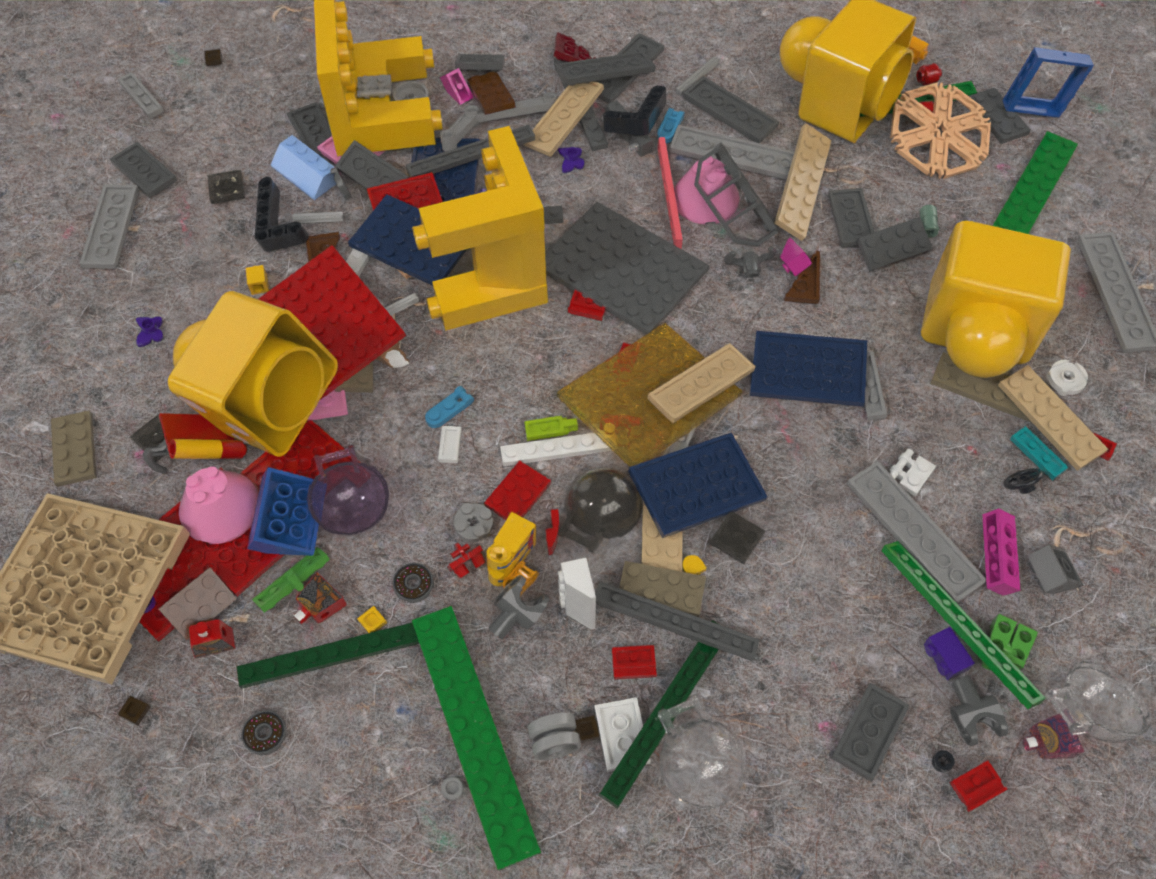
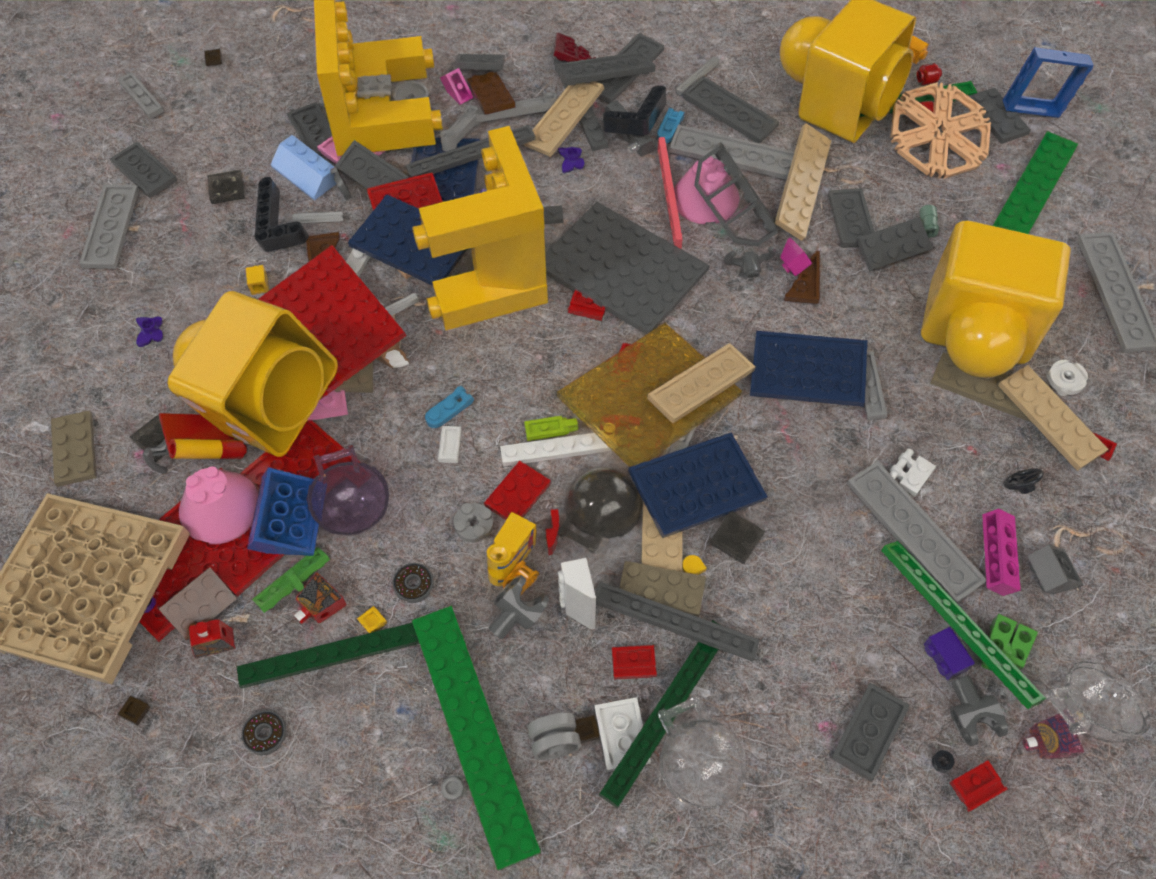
red hips [447,542,485,579] -> none
teal plate [1010,426,1068,481] -> none

